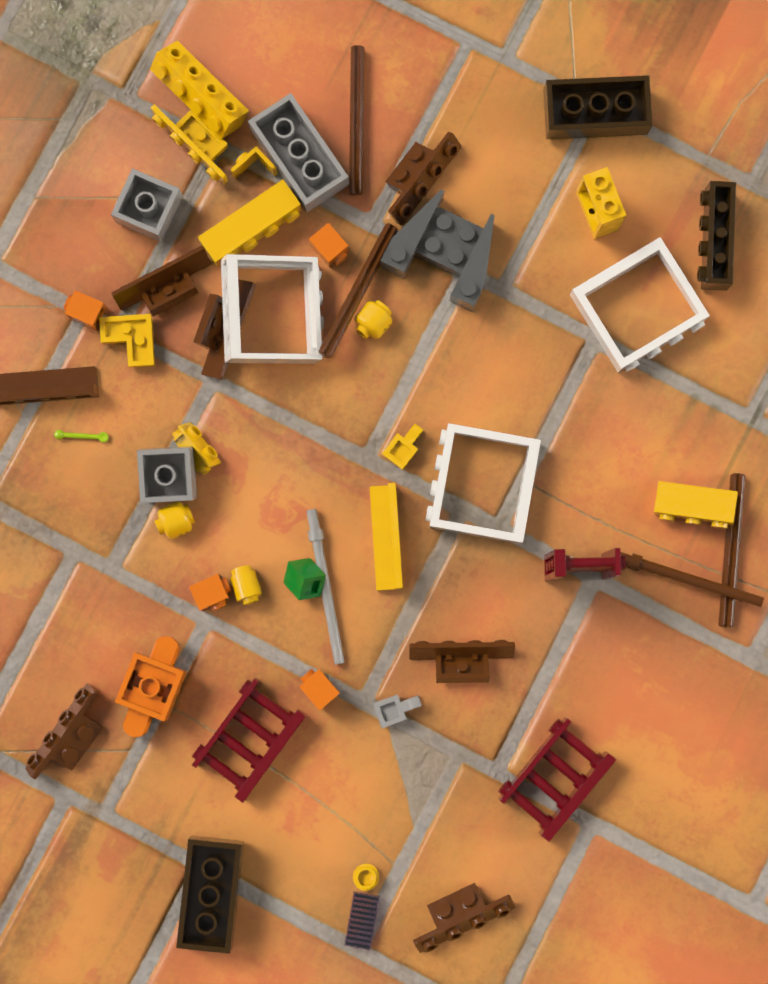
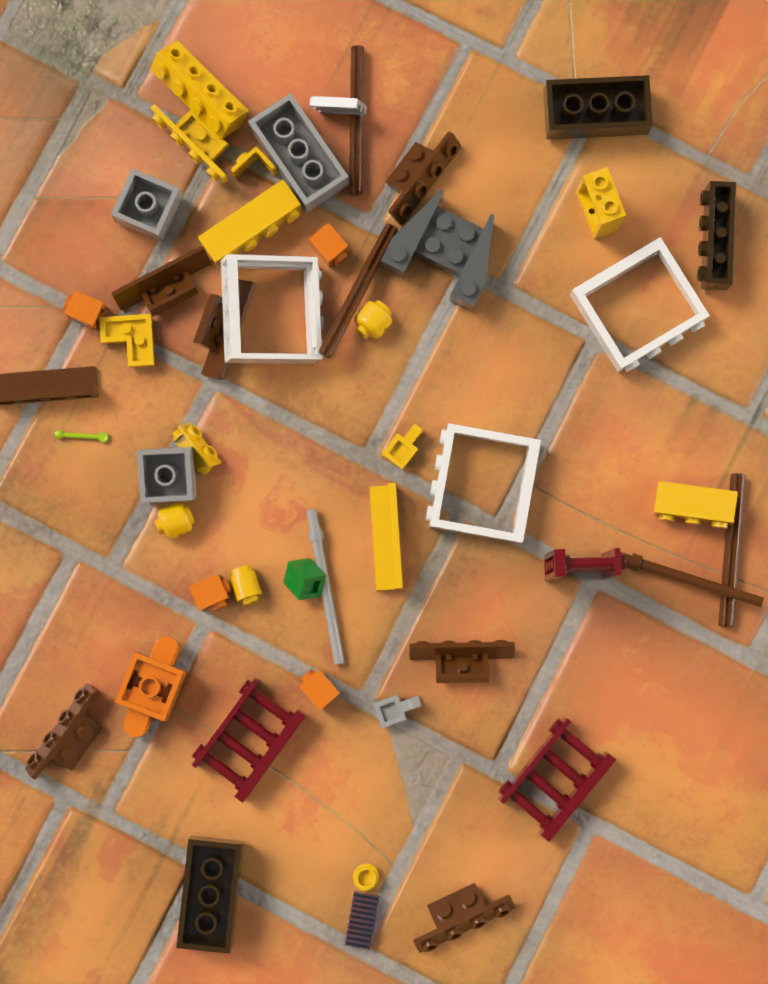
none -> tile [309,96,367,116]

